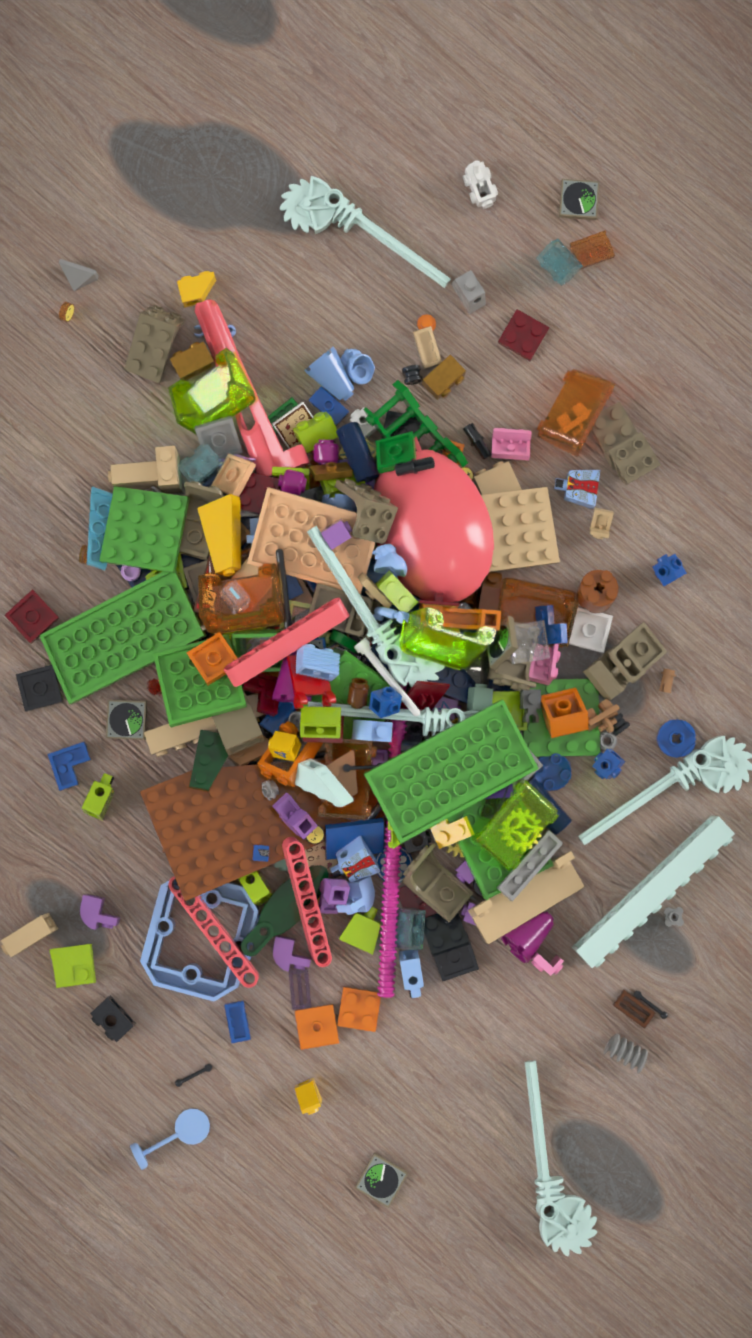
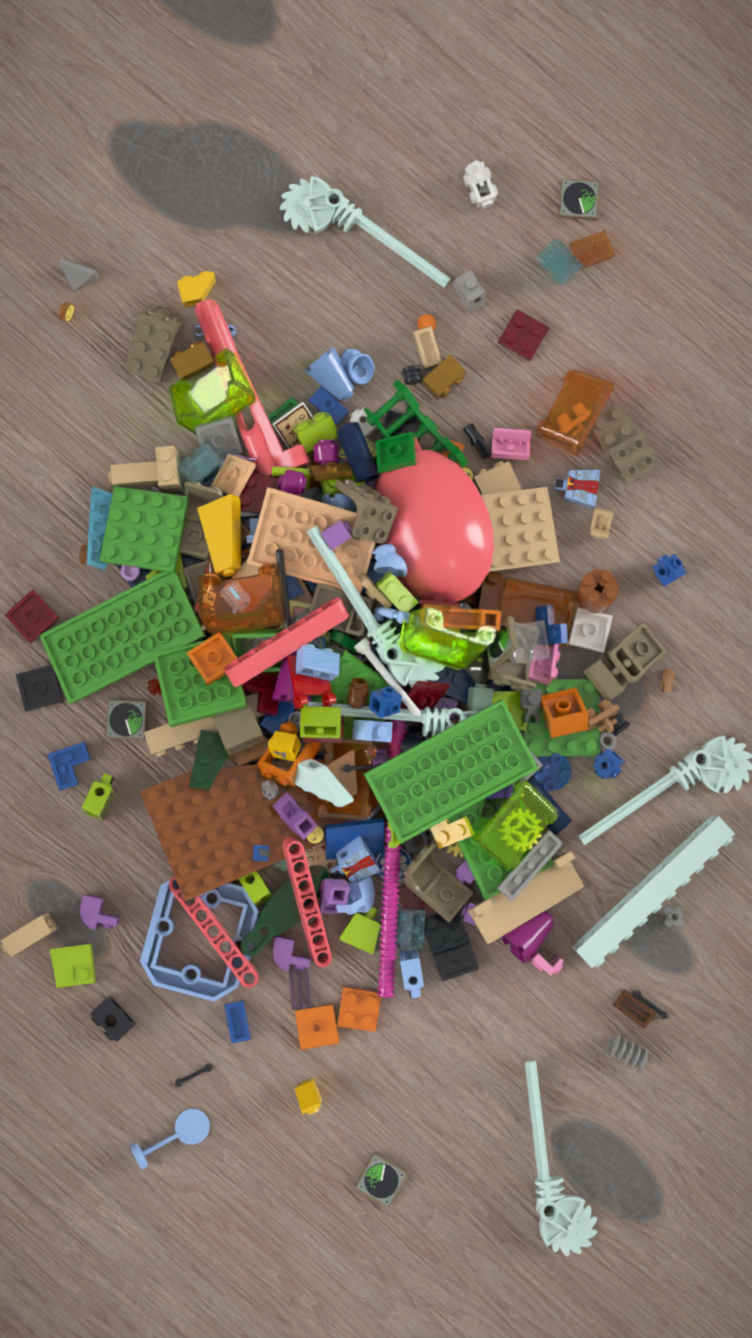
black axle [395,457,435,476] -> none
blue plate [656,719,696,758] -> none

